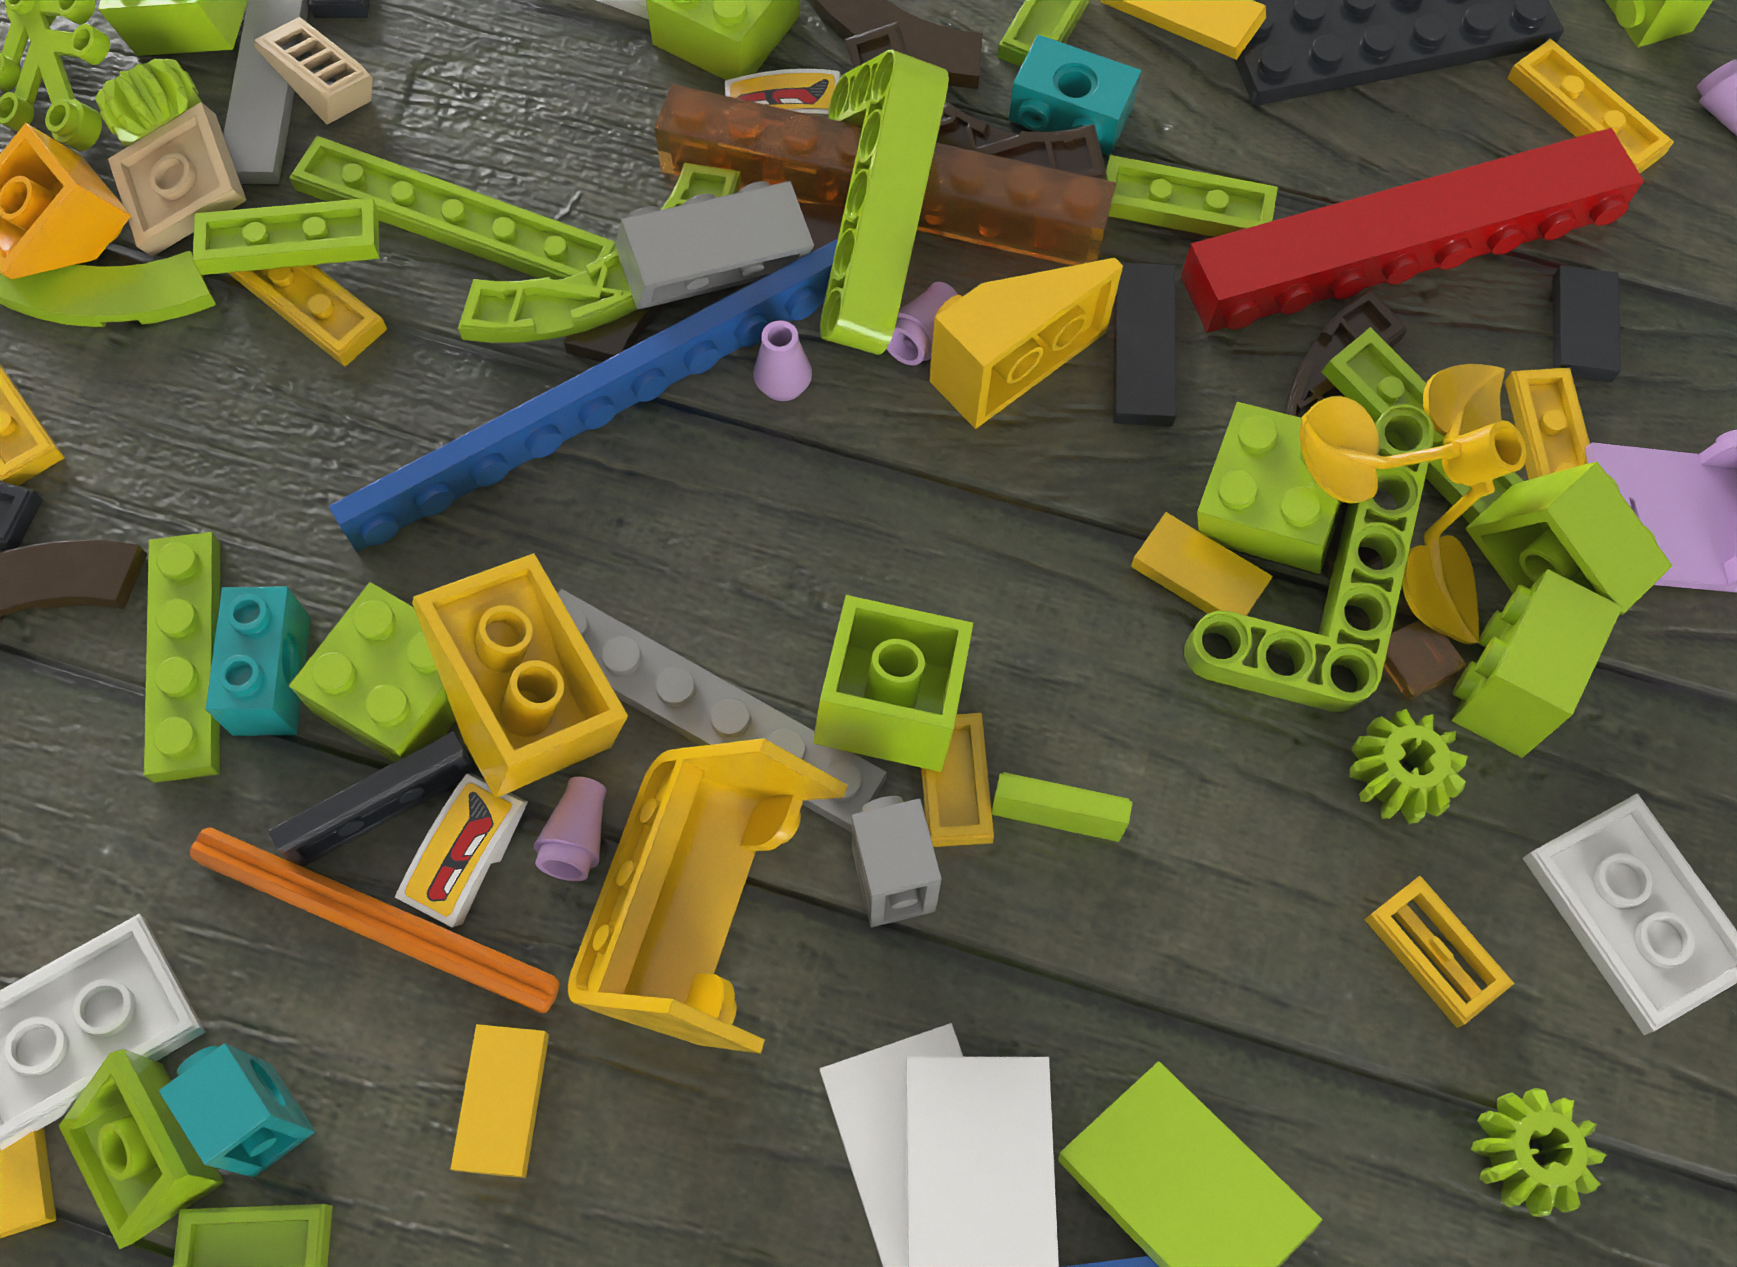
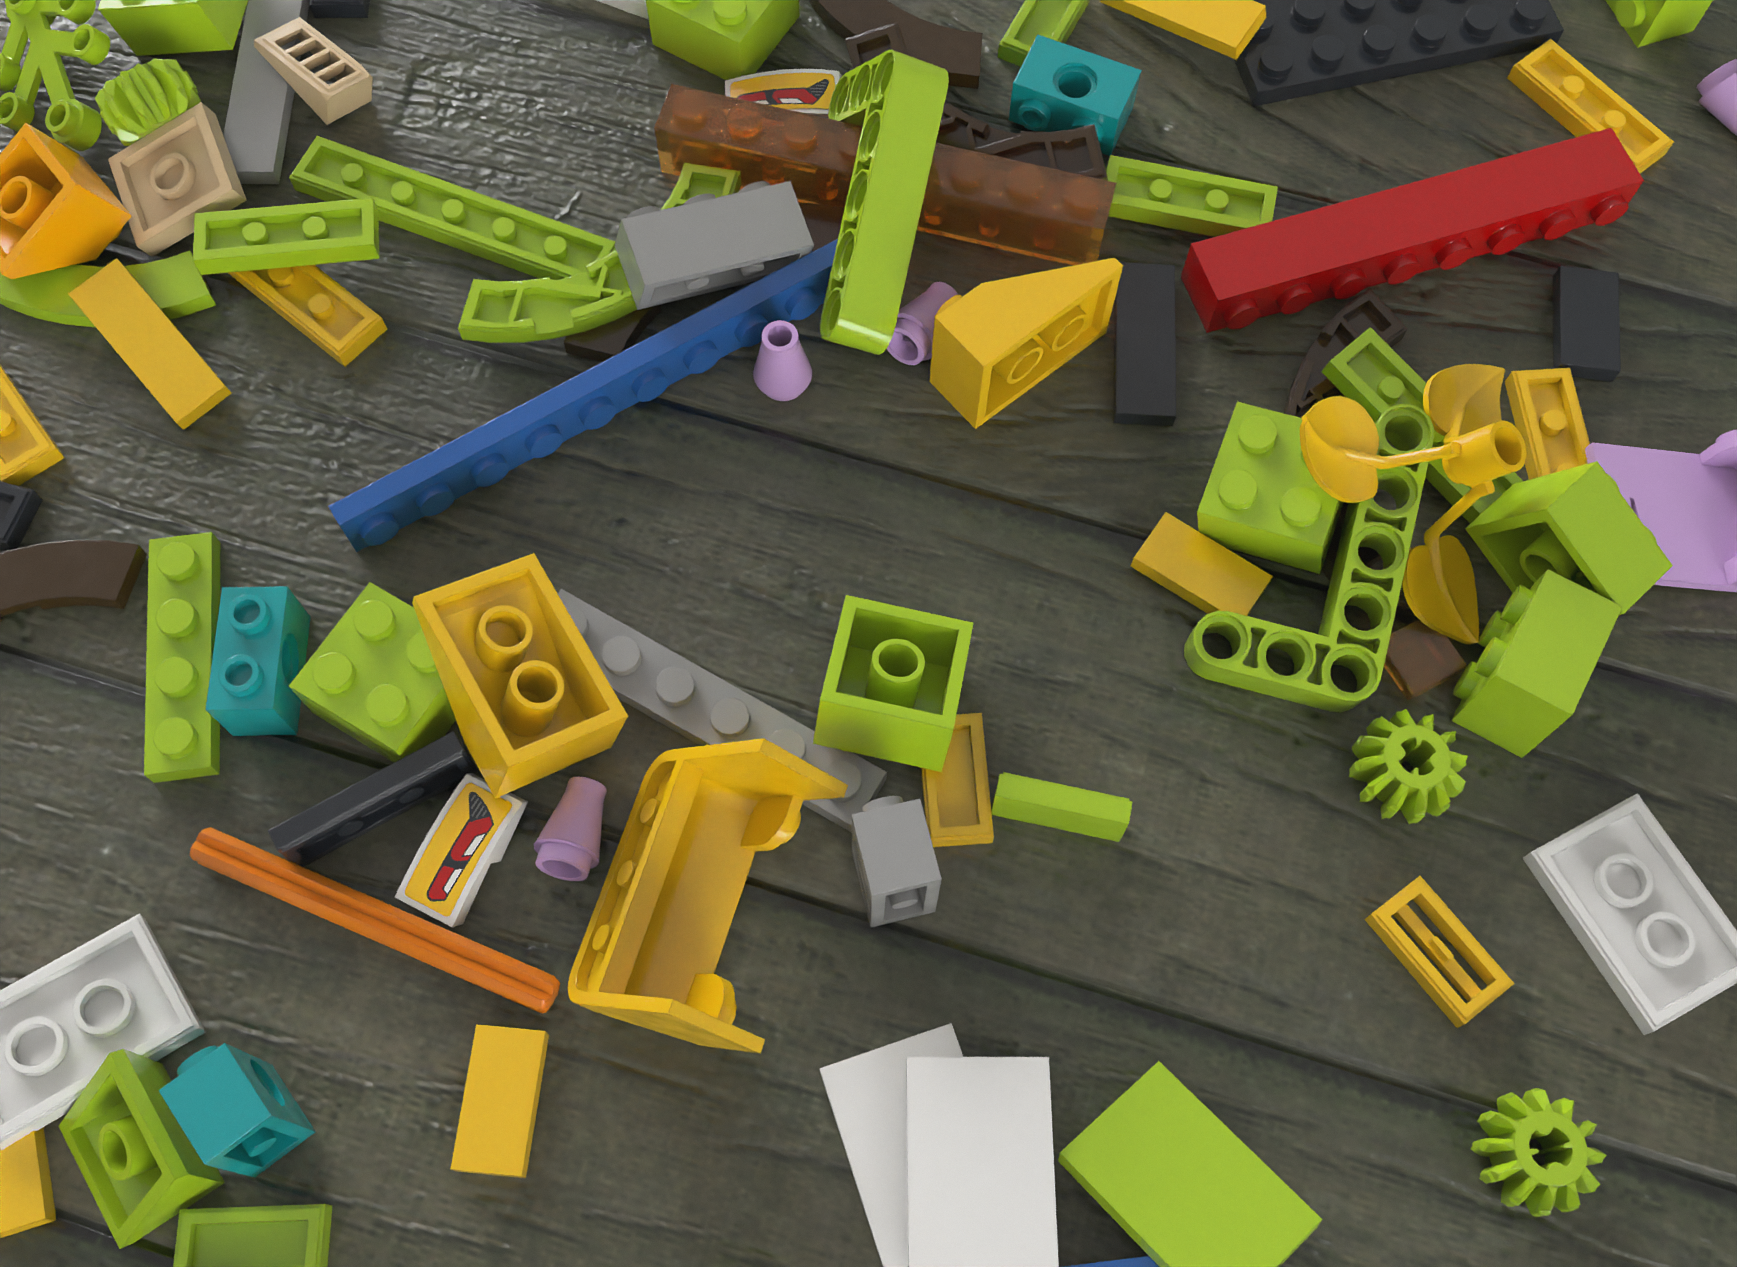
none -> yellow tile [68,258,232,430]

